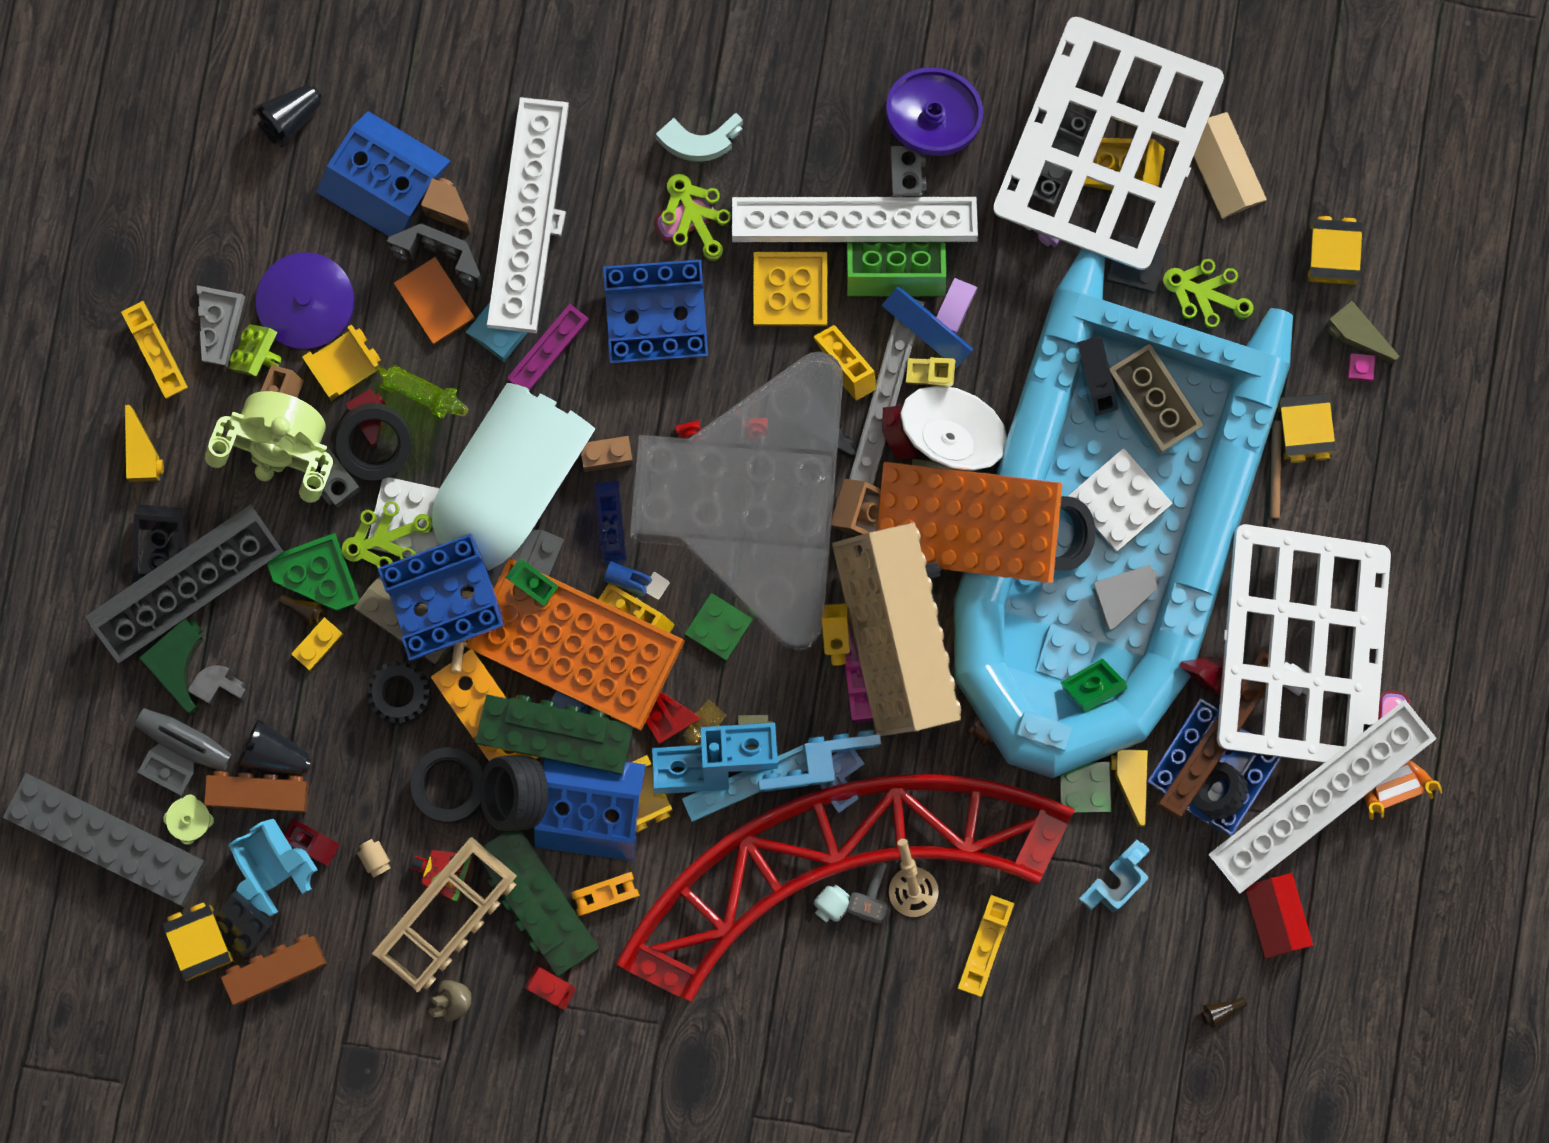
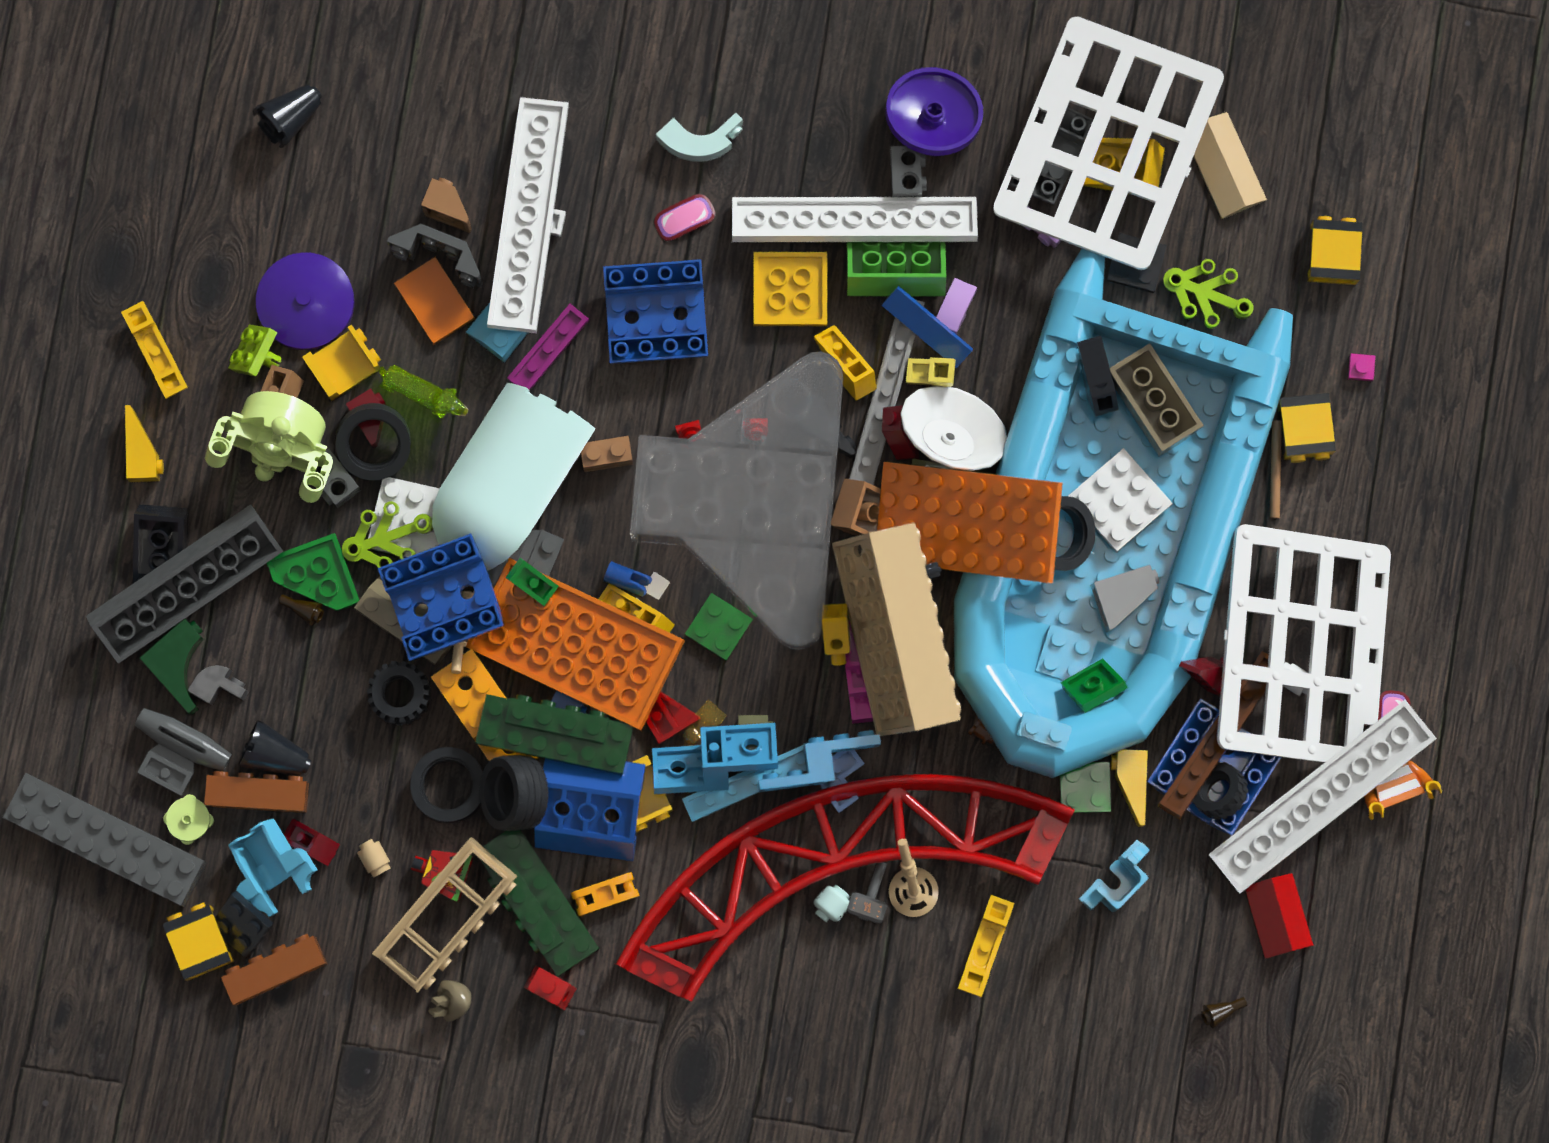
light grey wing [197,285,245,367] -> none
yellow plate [291,617,344,671] -> none
blue slope [316,111,451,237] -> none
clear blue slope [594,481,626,562] -> none
lime plant [661,174,731,261] -> none
olive slope [1327,301,1400,364] -> none

